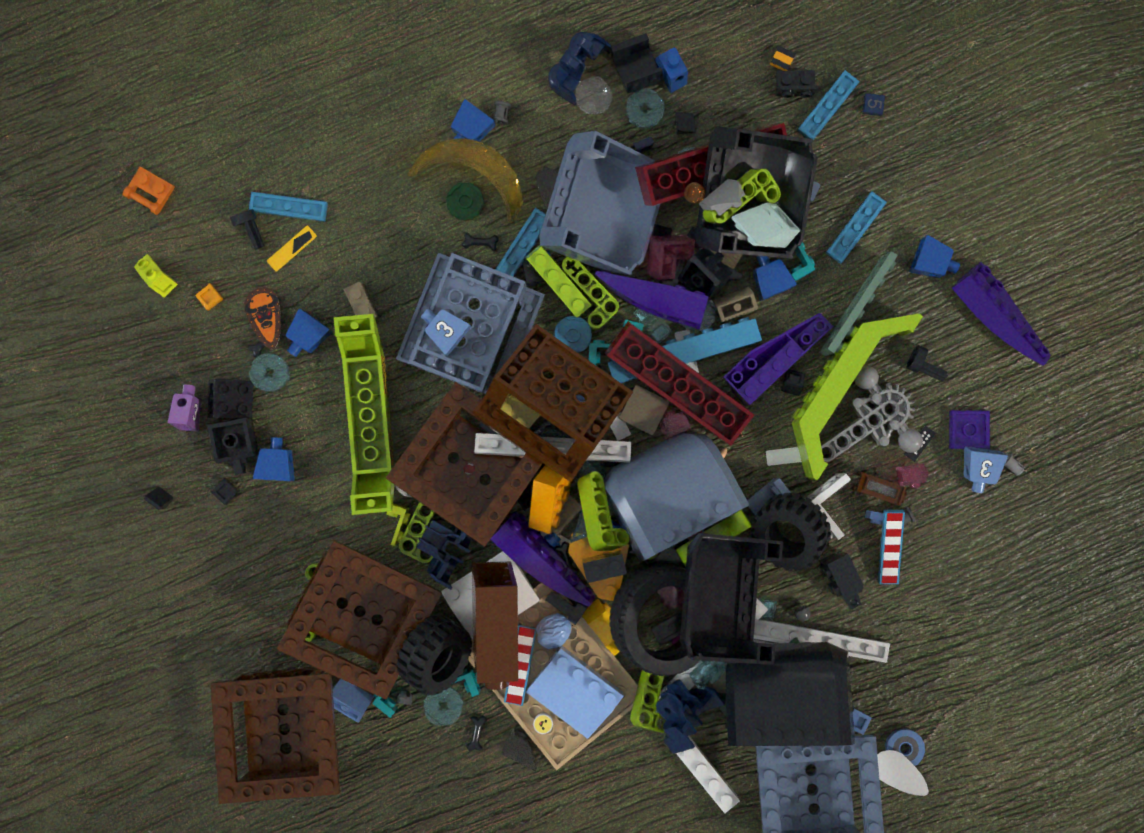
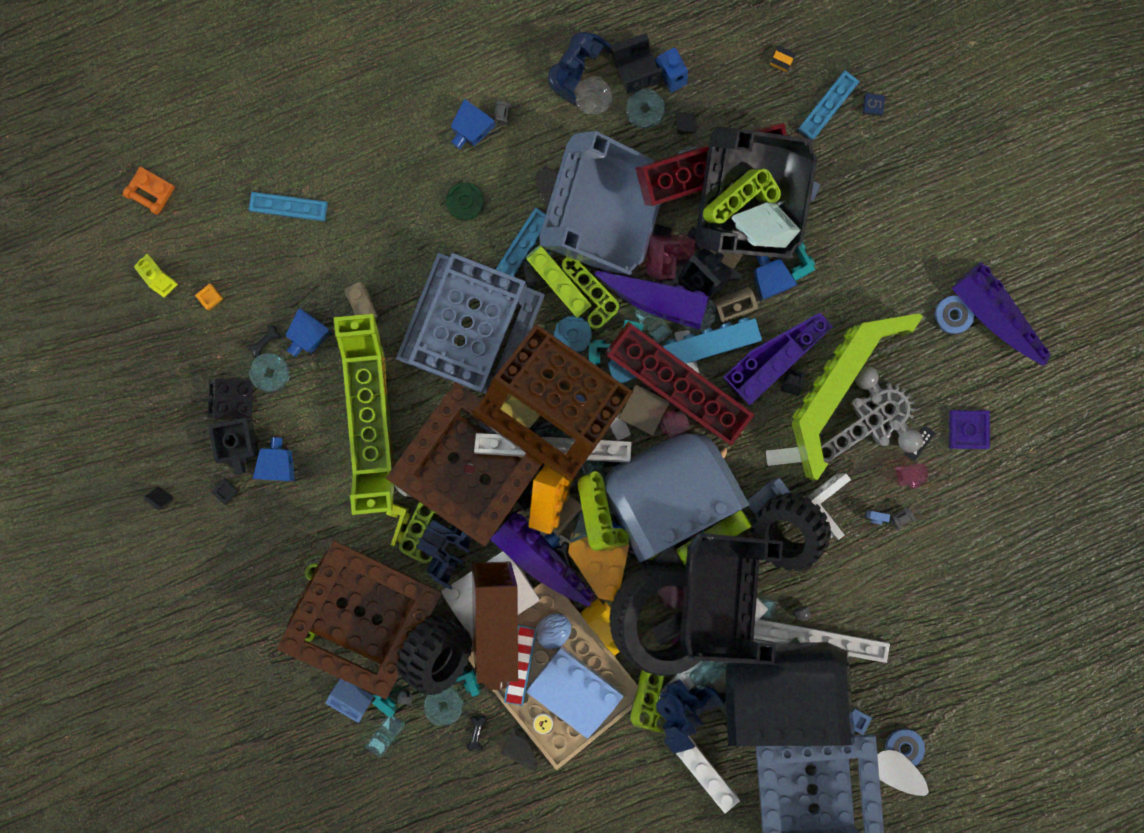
medium lavender torso [168,385,201,431] -> none
reddish brown plate [210,667,340,804] -> none
black piece [230,209,265,250] -> none
sticker [244,287,281,349] -> none
yellow sticker [267,225,317,272] -> none
clear yellow windscreen [407,138,523,223] -> none
medium blue torso [421,309,471,356] -> none
black piece [462,232,499,252] -> none
black piece [545,591,588,625] -> none
black panel [582,550,627,583] -> none
dark blue tile [632,137,654,153] -> none
clear orange tile [684,183,705,204] -> none
light grey slope [699,179,745,216] -> none
black bracket [776,70,818,98] -> none
sand green plate [819,251,898,356] -> none
black hinge [819,551,864,609] -> none
dark azure tile [826,191,887,264] -> none
reddish brown window [852,472,907,506] -> none
tile [878,510,905,584] -> none
black piece [906,345,948,382] -> none
blue torso [909,235,960,278] -> none
medium blue torso [964,446,1008,493] -> none
light grey pin [1004,453,1025,476] -> none
none -> clear light blue slope [365,715,405,758]
none -> medium blue tile [934,296,974,334]

